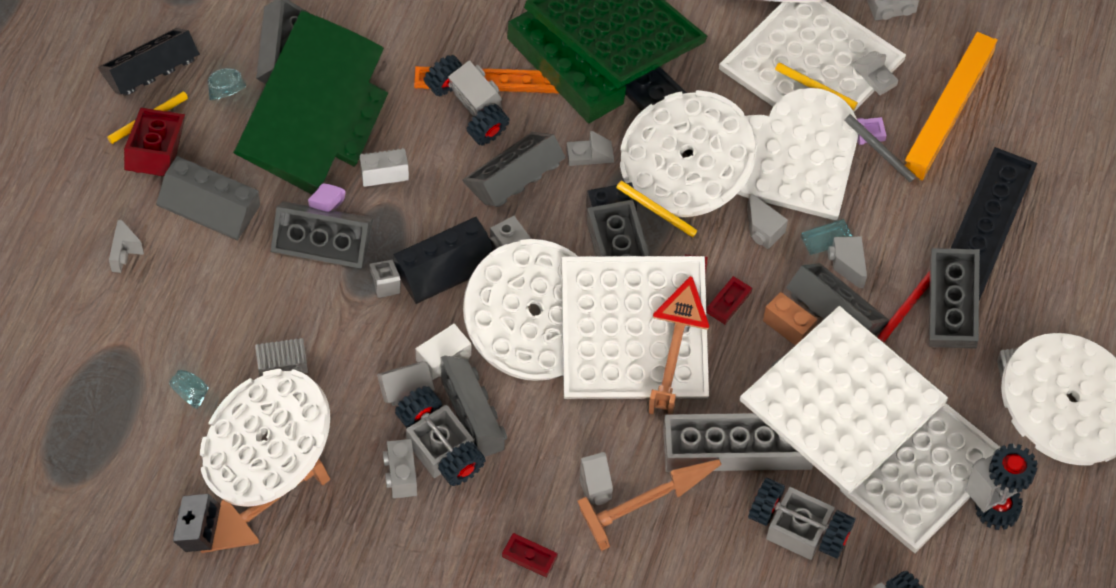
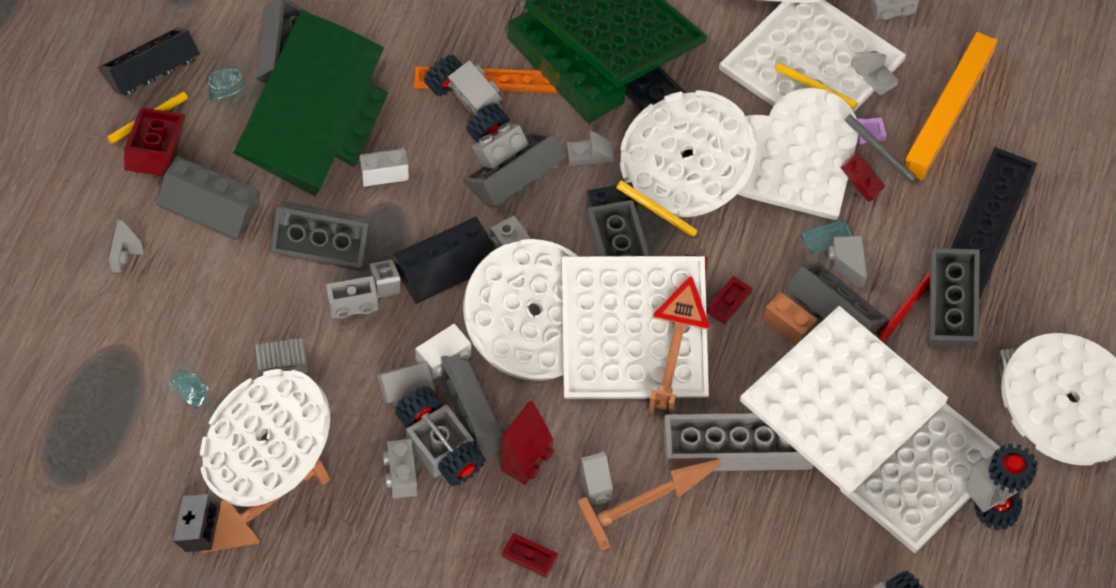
lavender tile [308,183,345,212] -> none
light grey slope [747,194,788,249] -> none
brick [748,477,856,560] -> none
none -> light grey brick [326,276,378,319]
none -> light grey brick [472,123,529,169]
none -> dark red slope [501,401,554,485]
none -> dark red plate [840,152,885,202]

